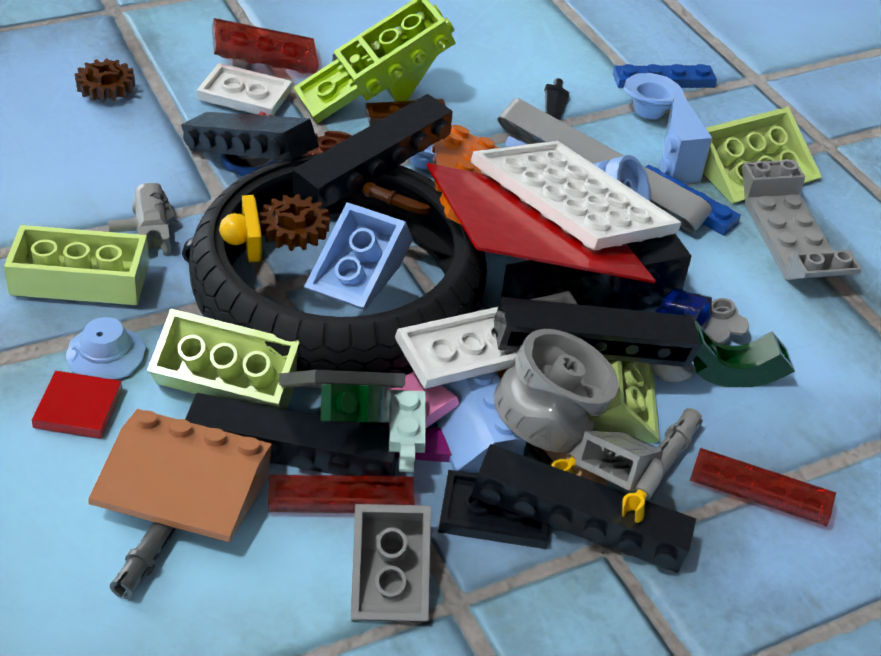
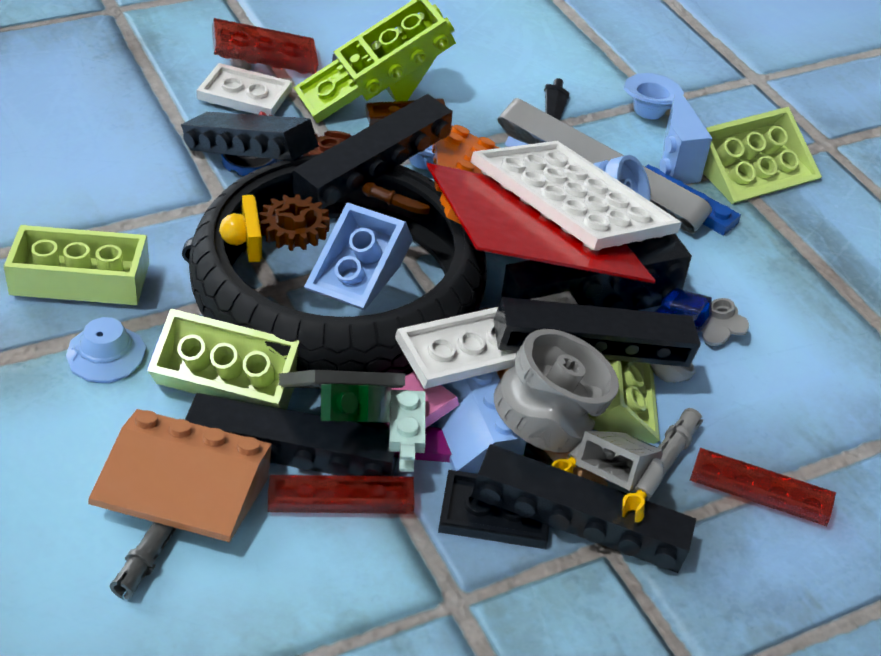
red tile [31,370,122,439] -> none
reddish brown gear [75,58,135,102] -> none
light grey piece [108,183,176,256] -> none
light grey slope [351,504,431,622] -> none
blue plate [613,64,717,88] -> none
dark green arch [693,321,795,387] -> none
light grey slope [742,159,862,280] -> none

